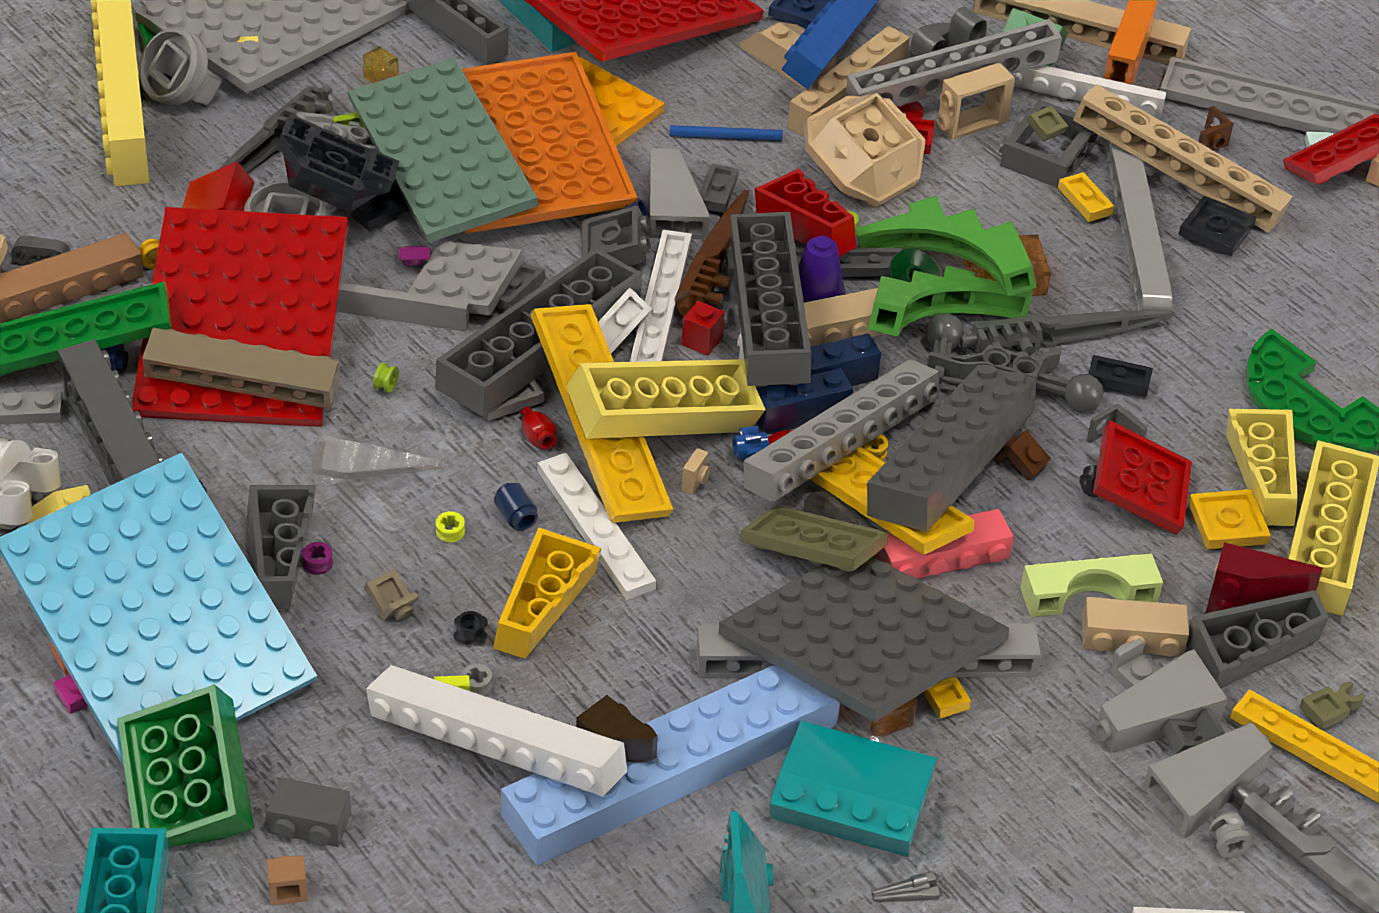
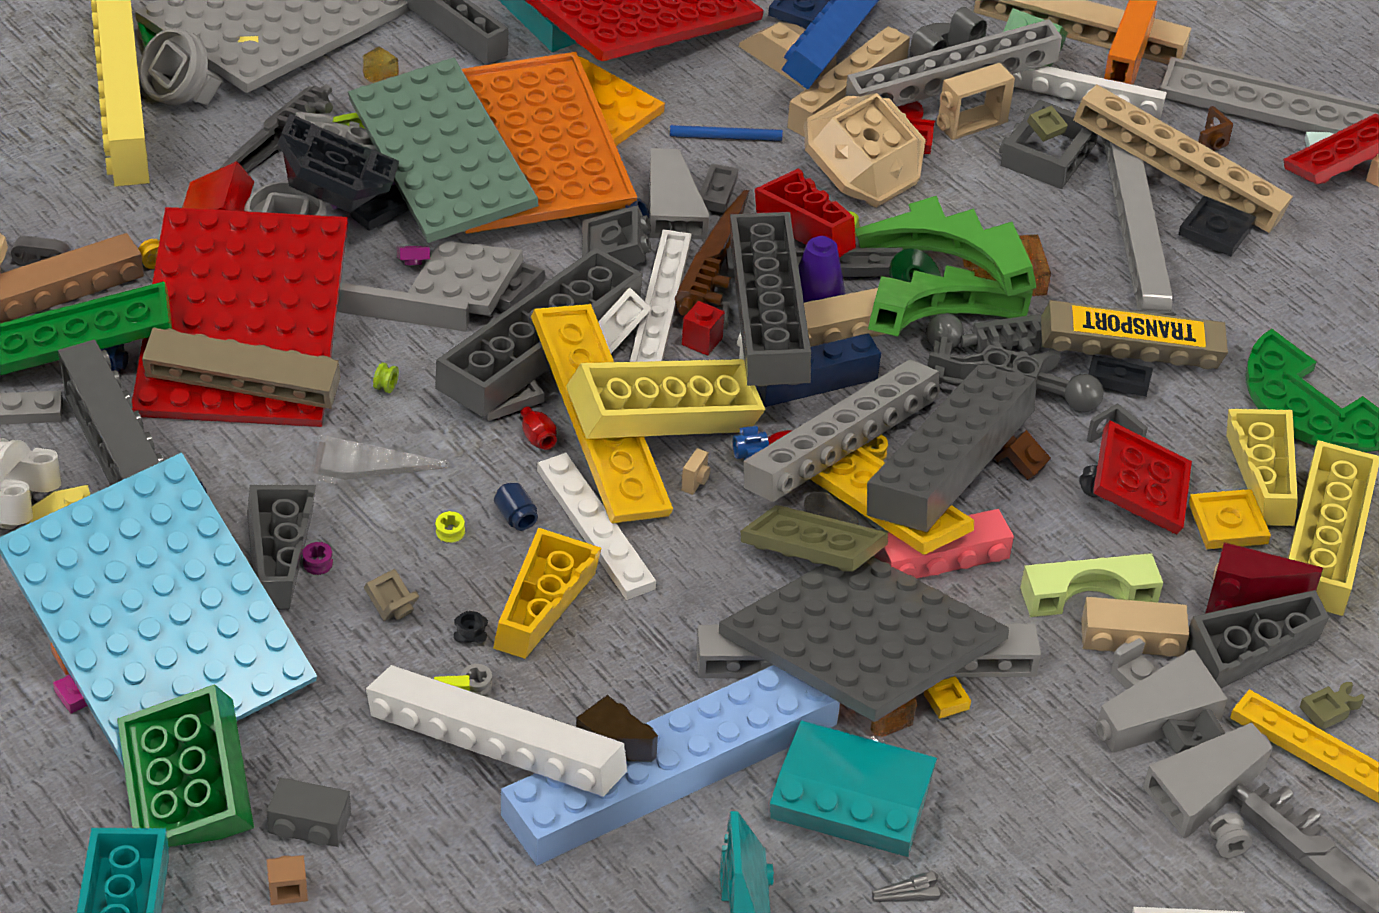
dark blue brick [756,368,853,435] -> none
yellow plate [1058,172,1114,222] -> none
none -> dark tan brick [1041,300,1228,369]

